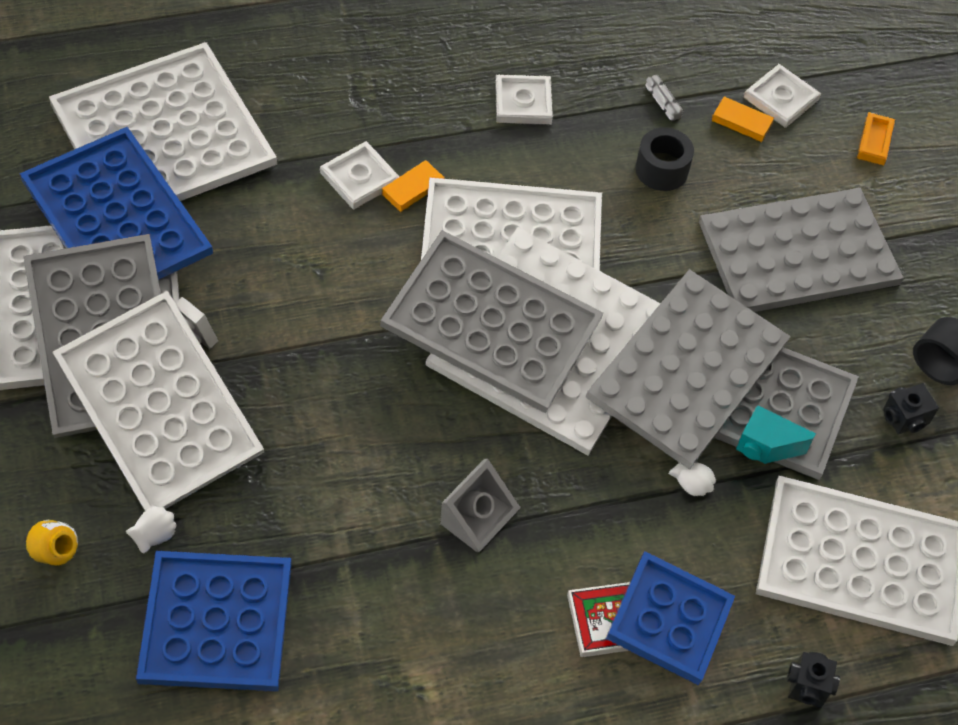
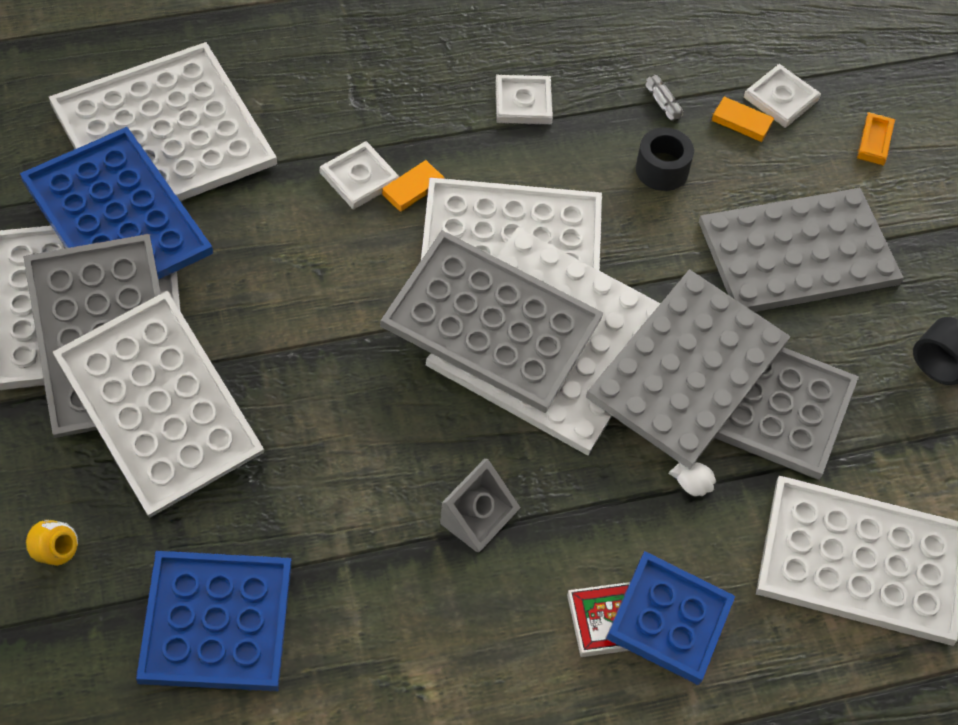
white animal [126,507,176,553] -> none
white plate [175,297,218,349] -> none
teal slope [736,405,816,464] -> none
black brick [787,651,840,708] -> none
black brick [883,383,939,435] -> none

